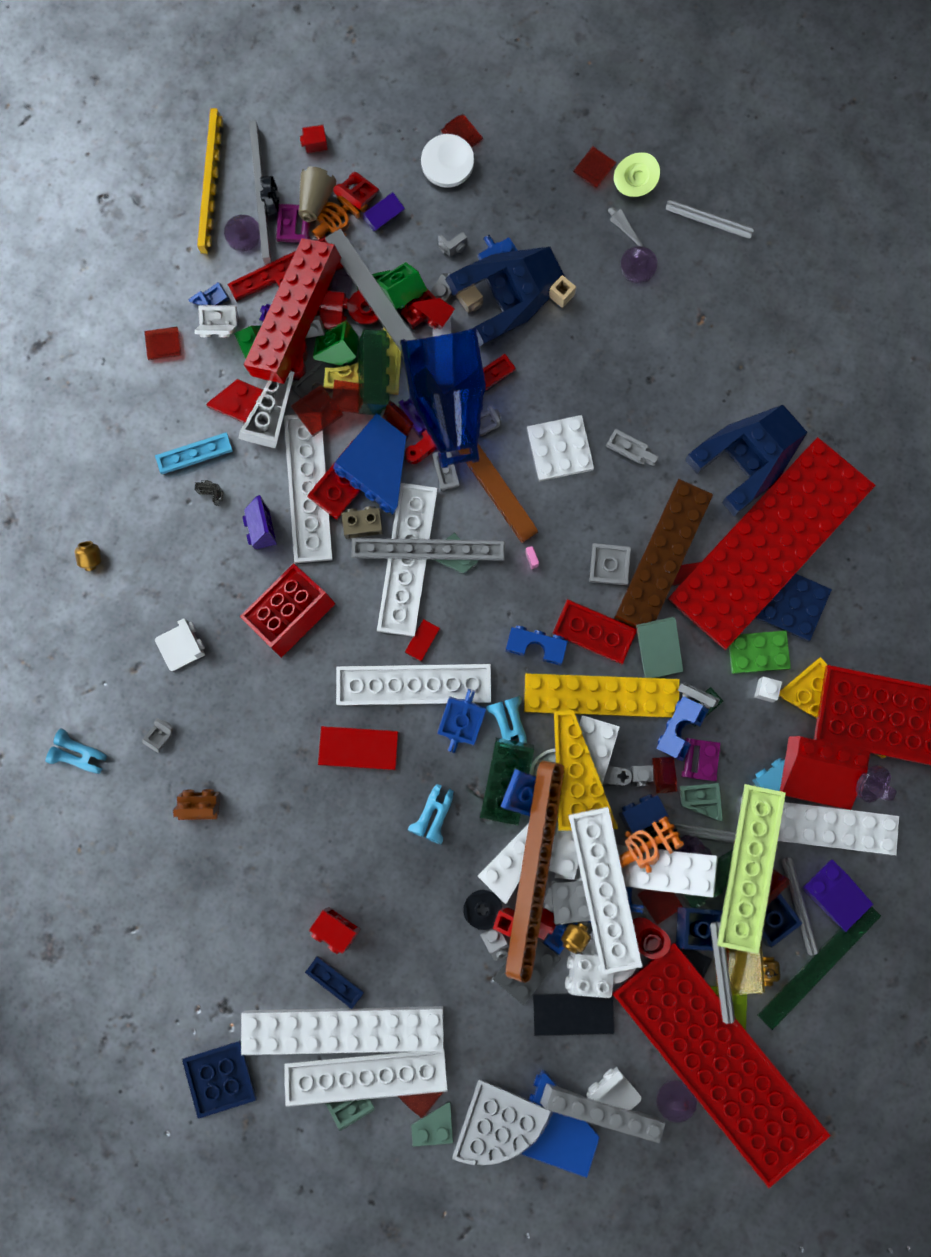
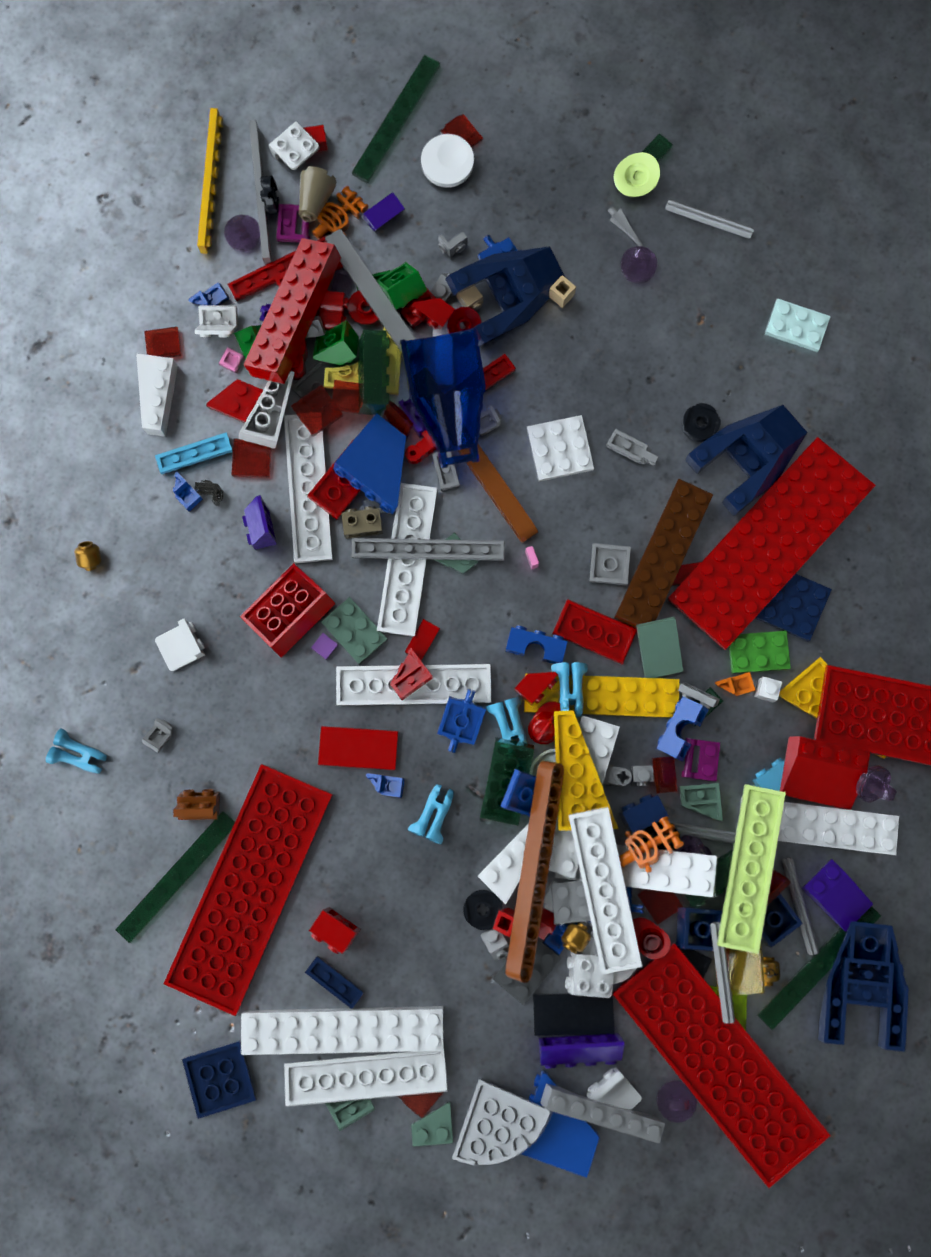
red plate [333,172,380,209] -> none
clear red piece [573,146,616,188] -> none
none -> clear green tile [115,811,235,943]
none -> white wedge [136,353,178,437]
none -> red plate [163,764,333,1016]
none -> blue slope [173,472,203,511]
none -> bright pink tile [219,347,245,373]
none -> clear red tile [231,439,271,478]
none -> white bracket [269,121,319,170]
none -> medium lavender tile [311,633,338,660]
none -> sand green plate [321,597,388,665]
none -> clear green tile [352,55,440,183]
none -> slope [366,773,405,798]
none -> red wing [390,648,433,700]
none -> red dish [447,307,482,345]
none -> red slope [514,672,558,705]
none -> red piece [528,701,561,744]
none -> dark purple slope [539,1033,624,1069]
none -> medium azure piece [551,662,588,717]
none -> clear green tile [641,133,673,162]
none -> black plate [682,403,721,441]
none -> orange slope [715,672,756,696]
none -> light aqua plate [765,298,830,352]
none -> dark blue wedge [818,921,909,1052]

